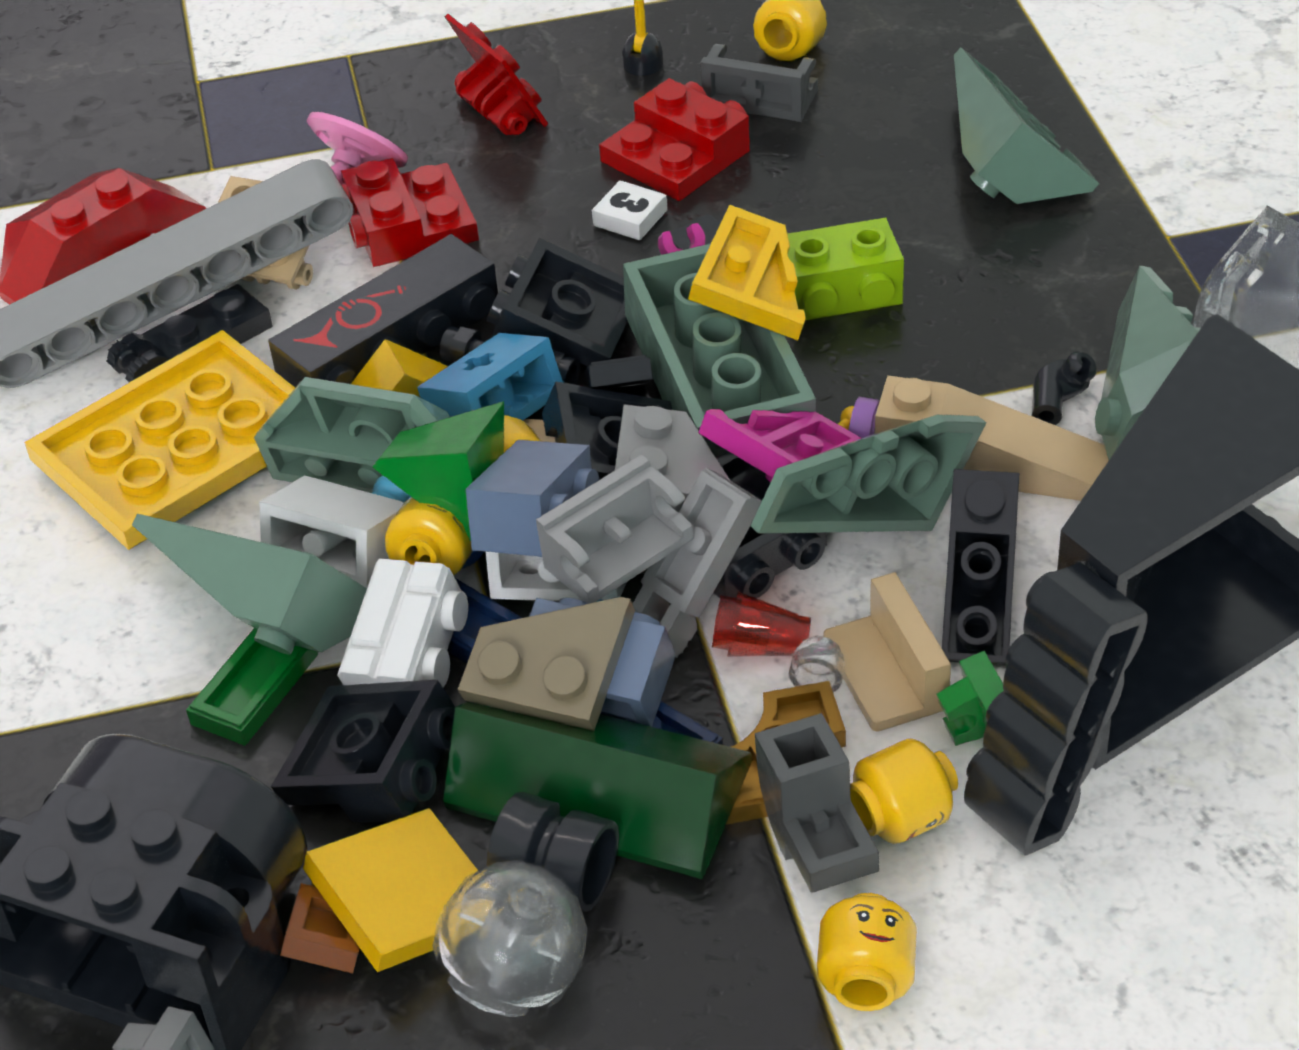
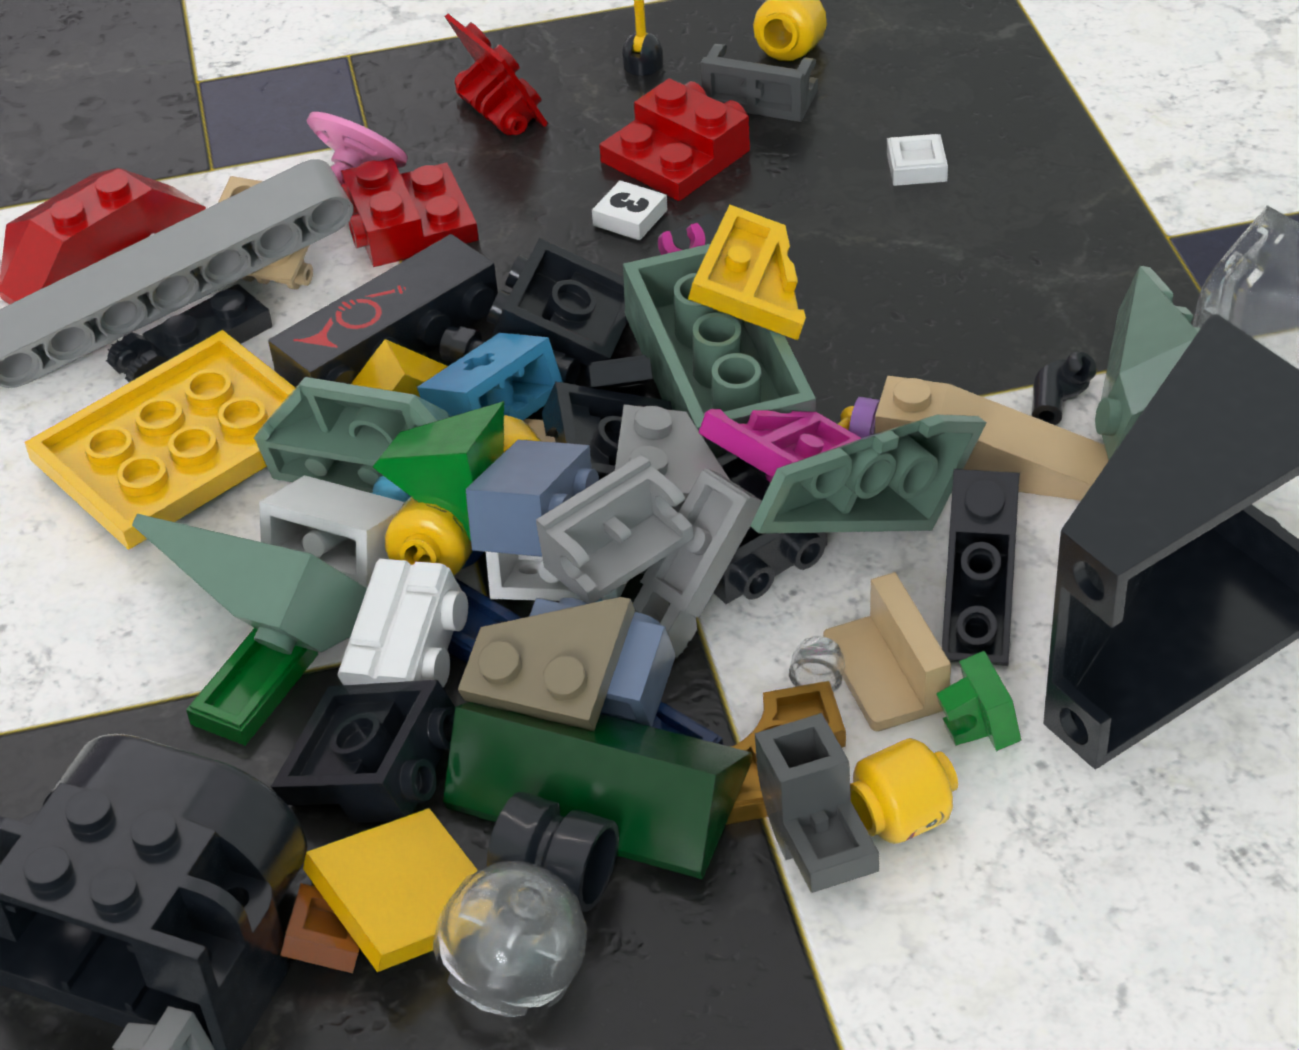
clear red cone [711,592,811,657] -> none
lime brick [787,218,904,320] -> none
yellow head [817,893,917,1011] -> none
sand green wedge [954,47,1100,204] -> none
black brick [964,562,1147,856] -> none
none -> white tile [887,134,948,186]

